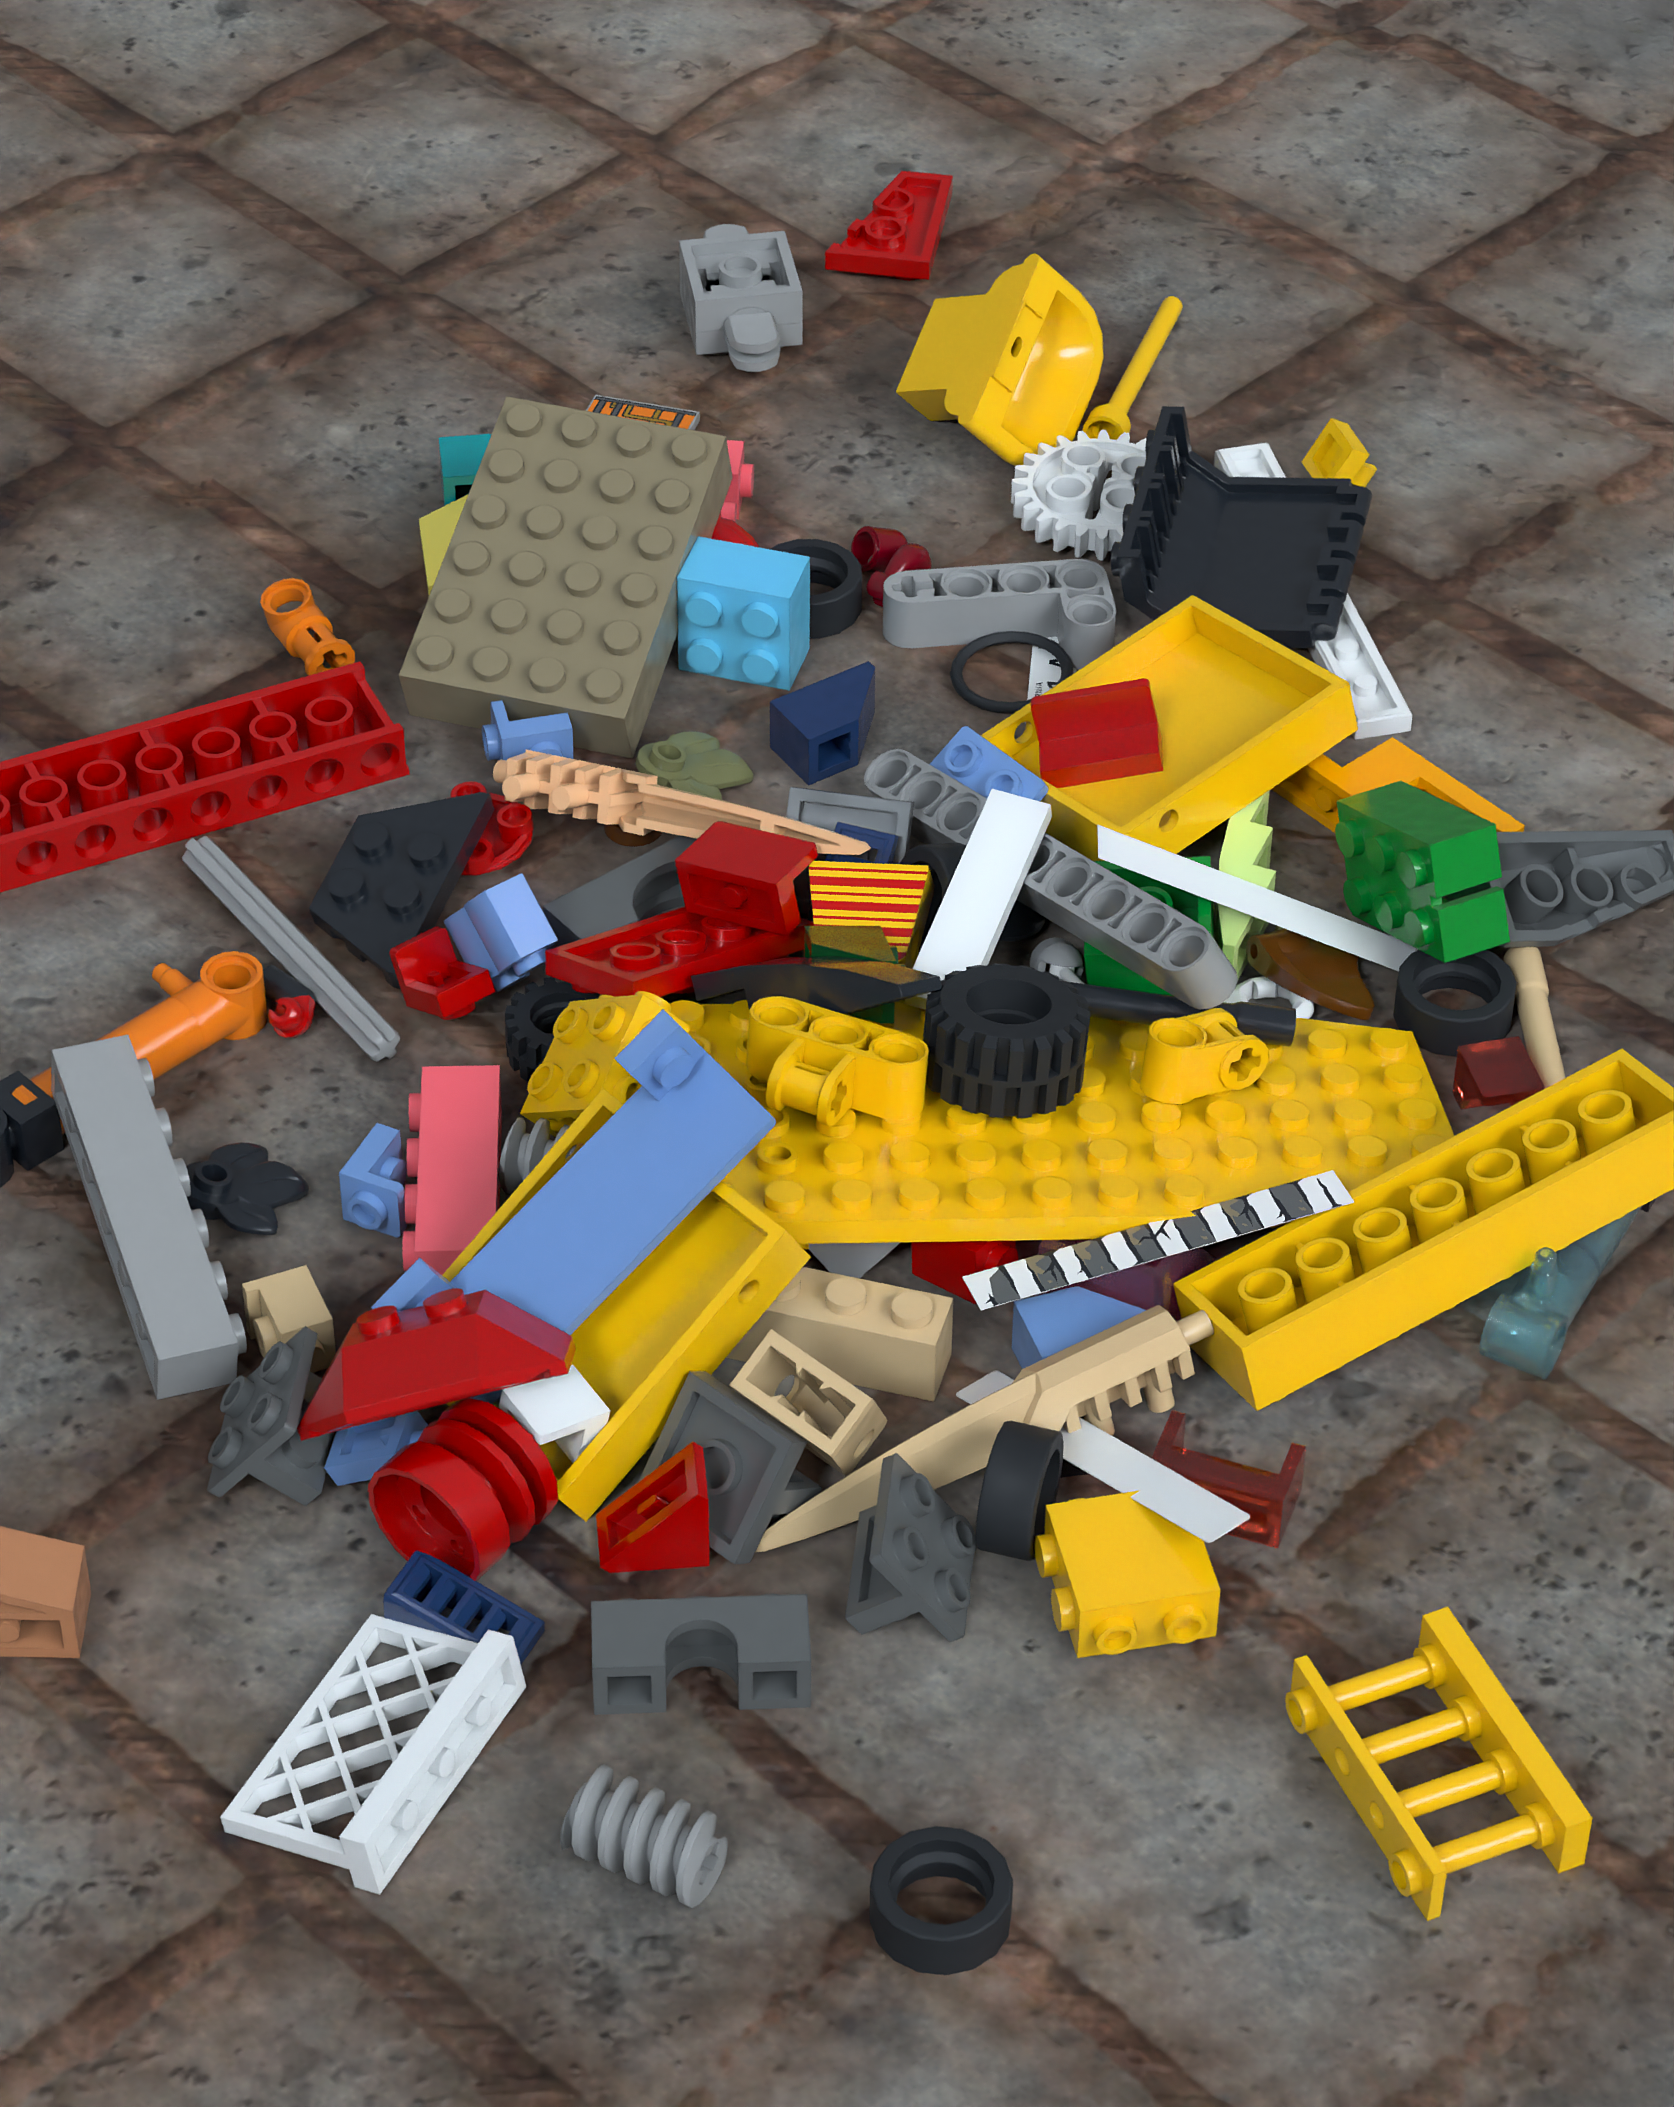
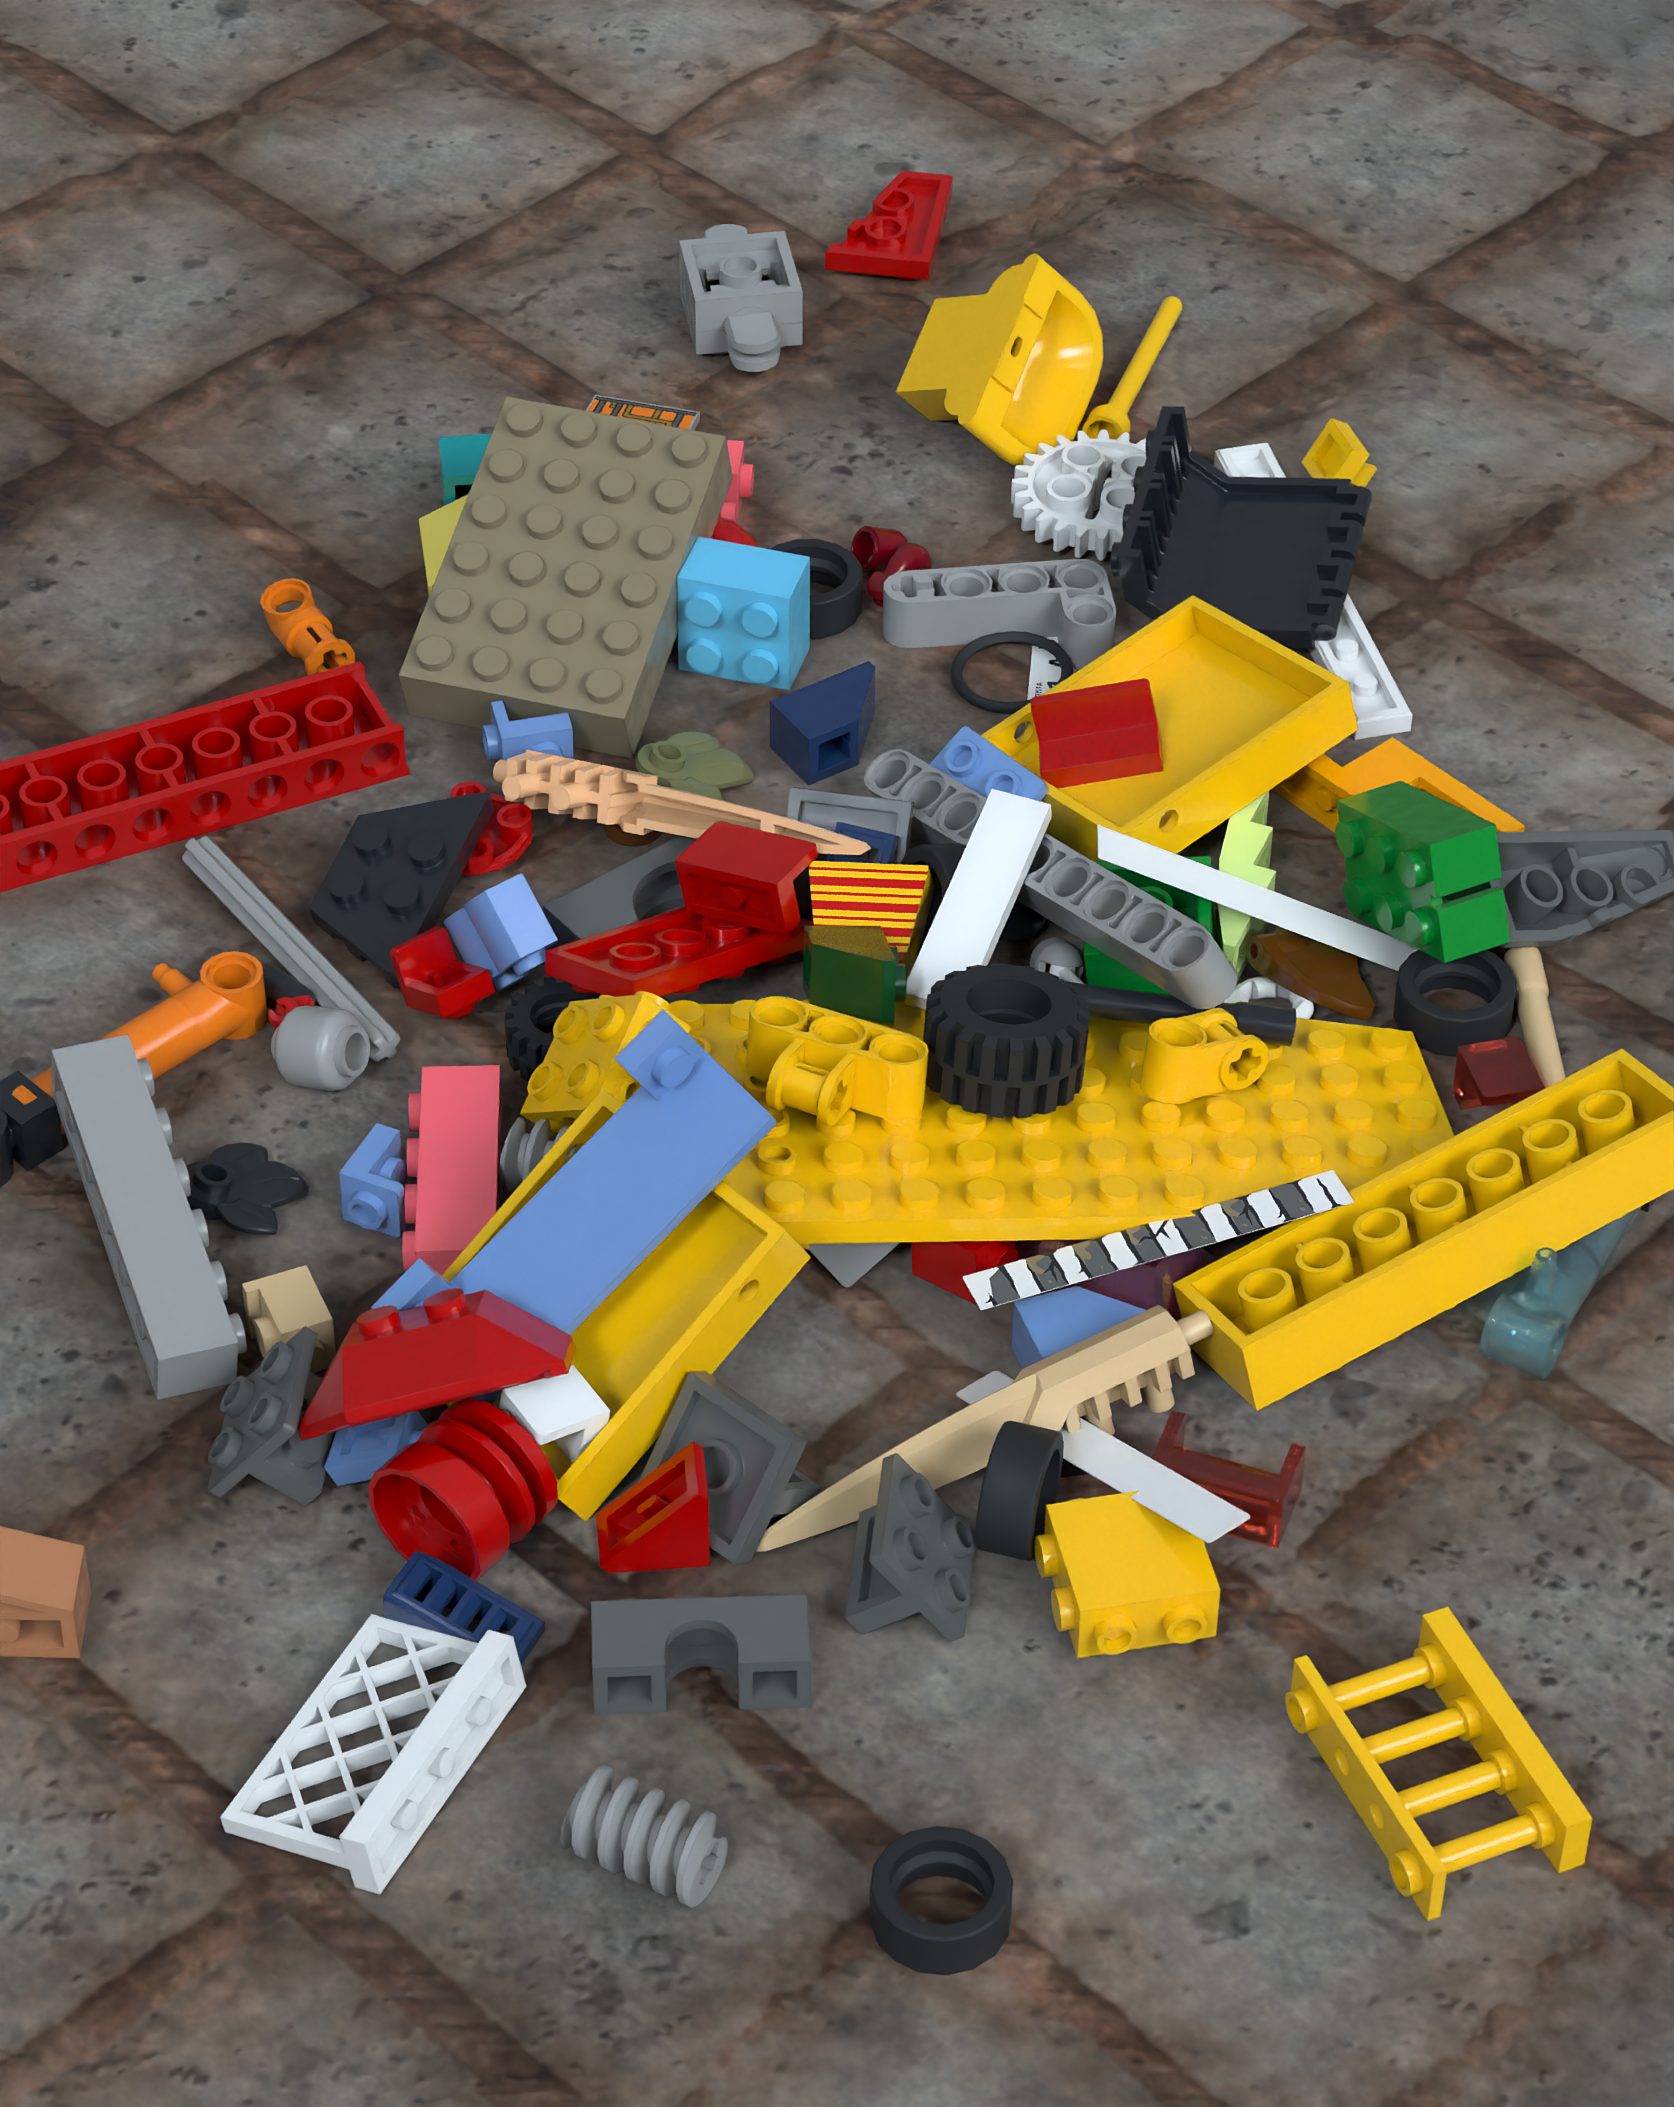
black slope [691,956,942,1015] -> none
tan brick [726,1267,953,1402] -> none
tan torso [729,1329,888,1476] -> none
none -> light grey head [271,1005,370,1091]

